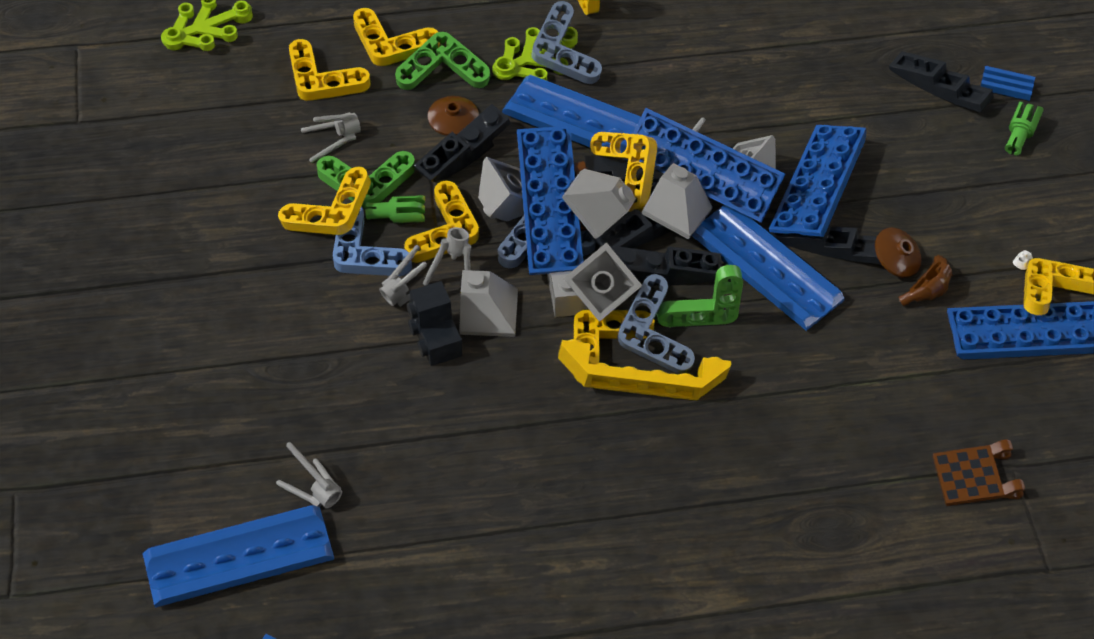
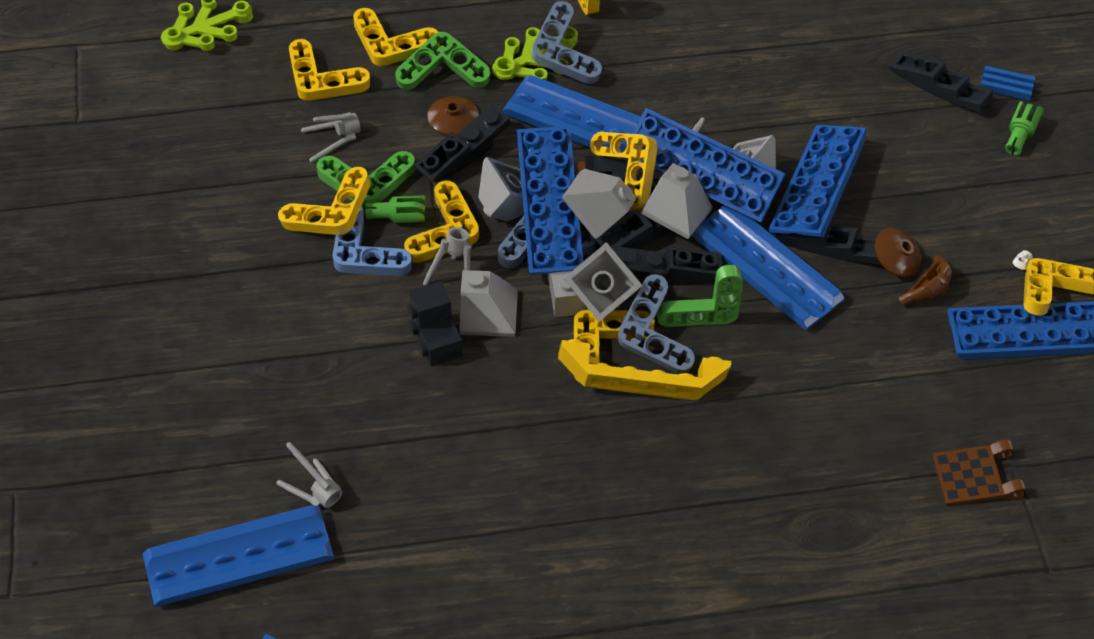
light grey plant [379,245,427,307] -> none

